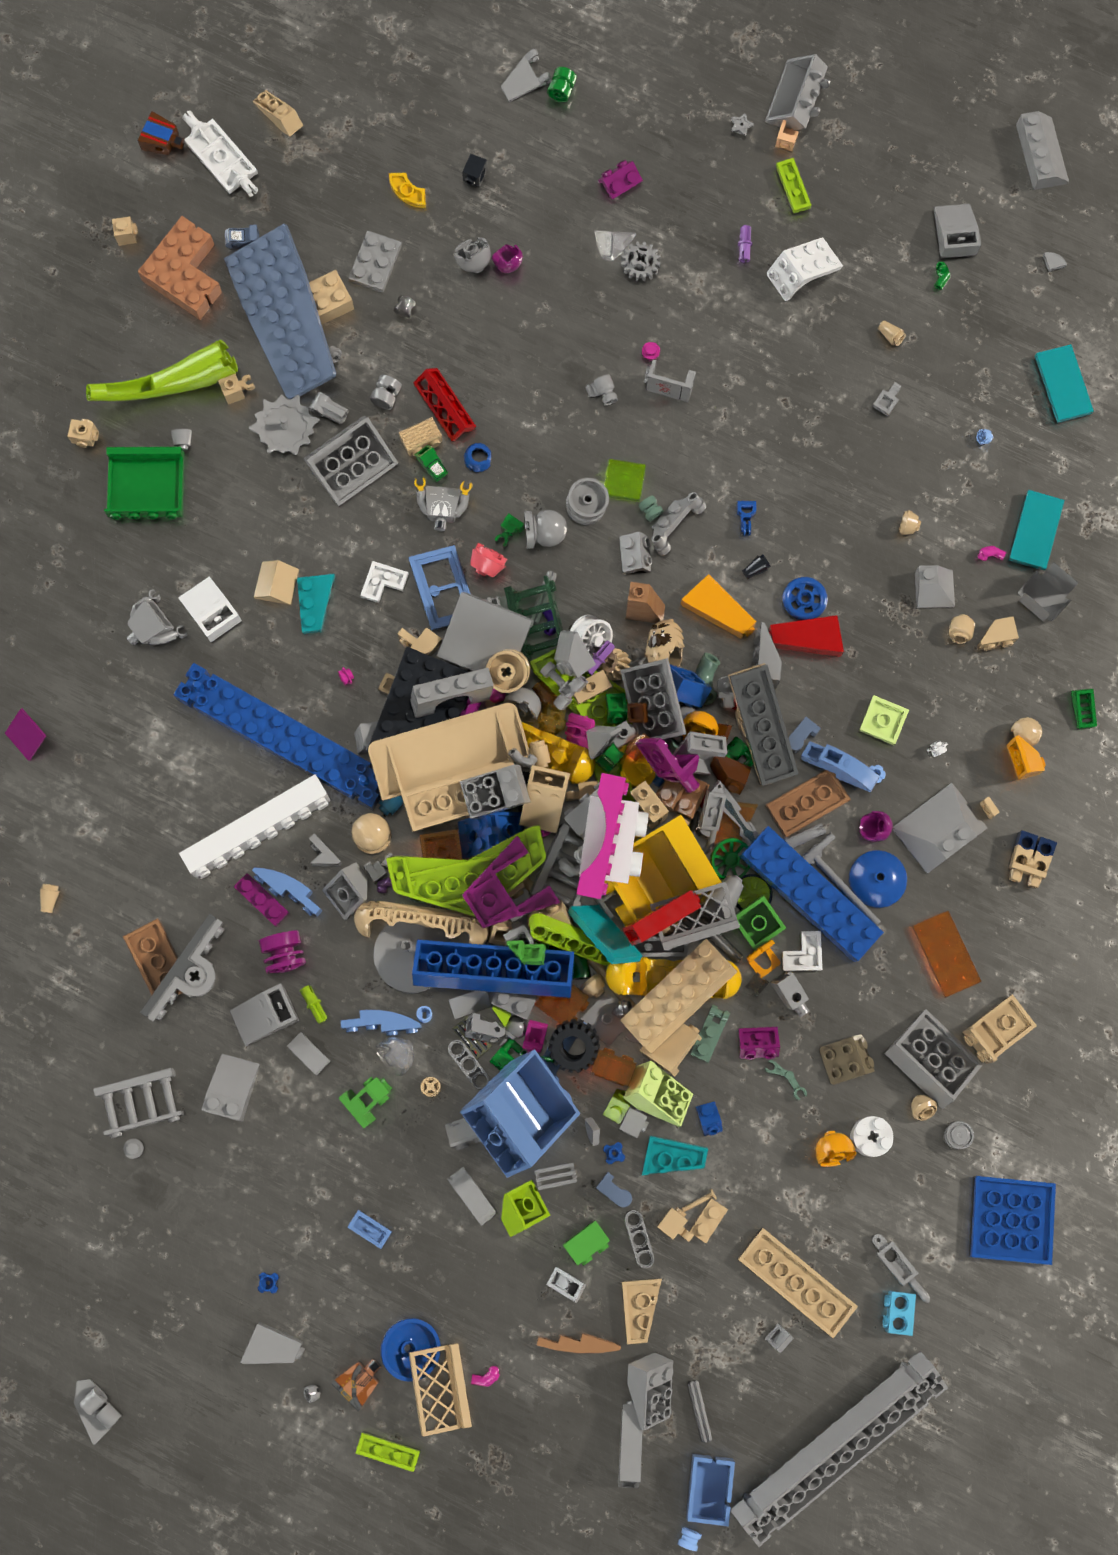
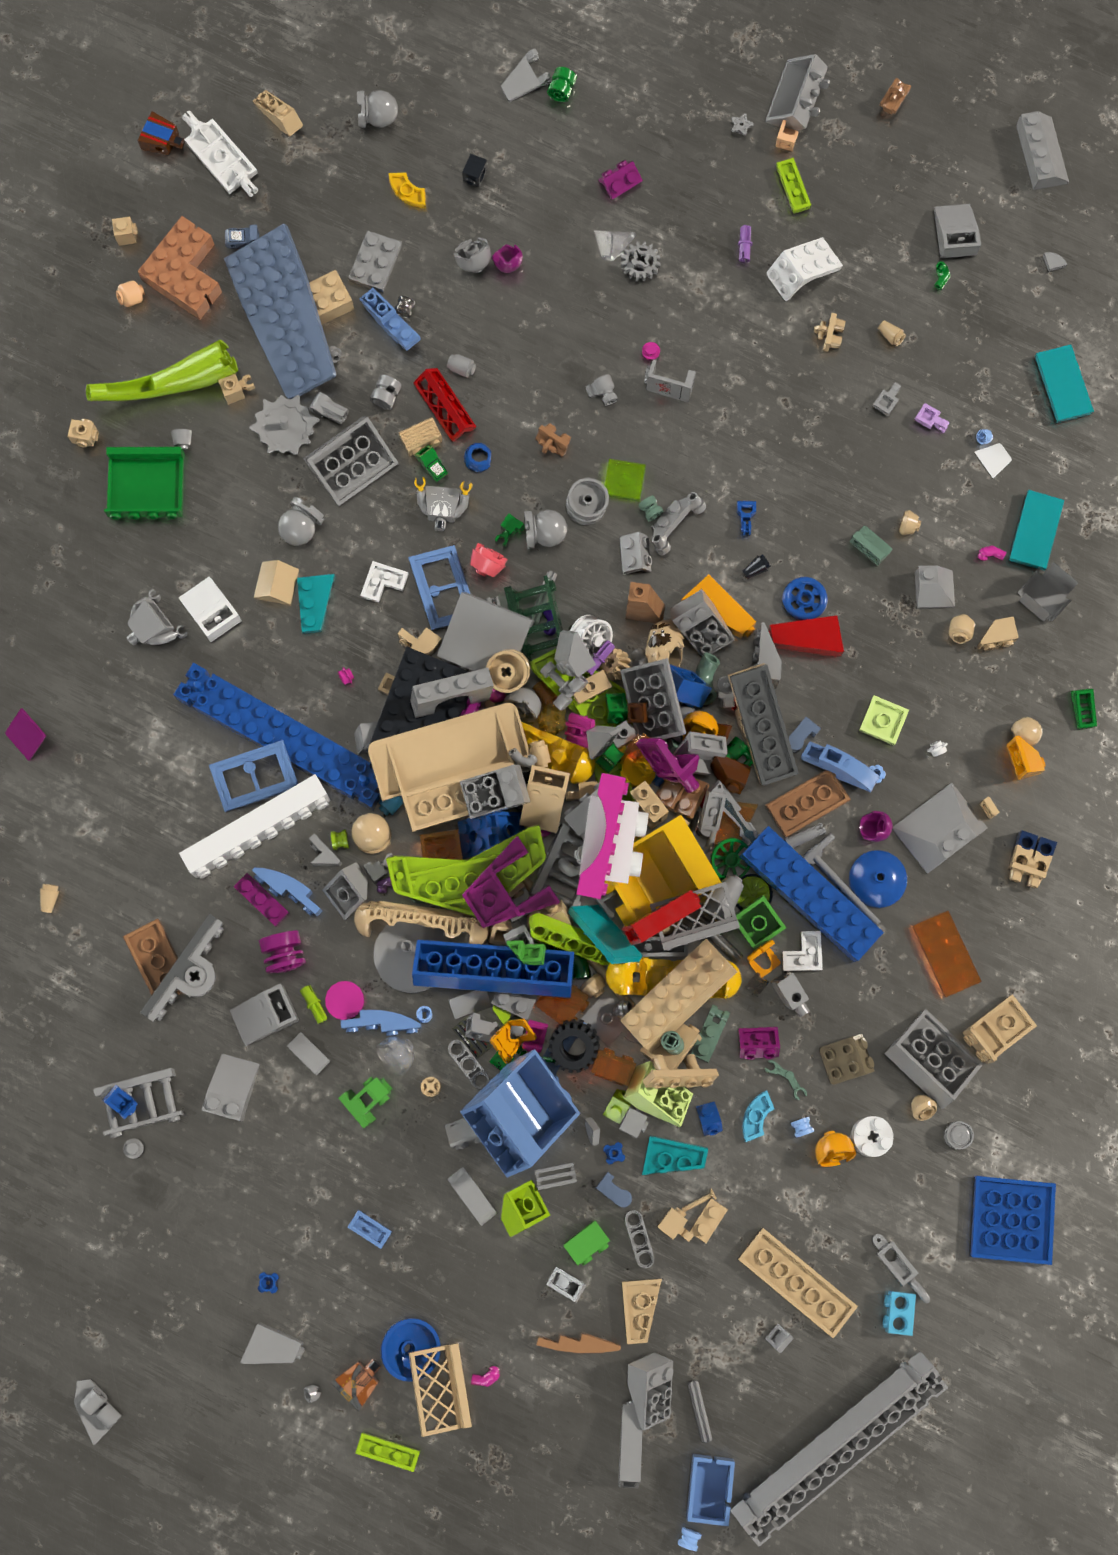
none -> blue bracket [103,1085,138,1119]
none -> light nougat head [116,280,145,307]
none -> medium blue door [209,740,298,812]
none -> light grey tile [278,497,325,545]
none -> dark pink tile [325,981,365,1020]
none -> lime wheel [331,829,349,850]
none -> light grey tile [357,90,399,128]
none -> medium blue slope [359,288,421,351]
none -> light grey brick [447,354,476,378]
none -> light orange piece [490,1019,537,1063]
none -> medium nougat hips [535,423,571,457]
none -> tan plate [643,1054,719,1089]
none -> sand green wheel [661,1031,684,1055]
none -> light grey slope [670,589,735,657]
none -> medium azure tile [742,1090,775,1142]
none -> light blue wheel [791,1116,814,1138]
none -> tan hips [814,313,846,351]
none -> sand green panel [850,526,892,566]
none -> medium nougat hips [879,78,912,114]
none -> lavender plate [915,403,949,433]
none -> white sticker [975,443,1012,478]

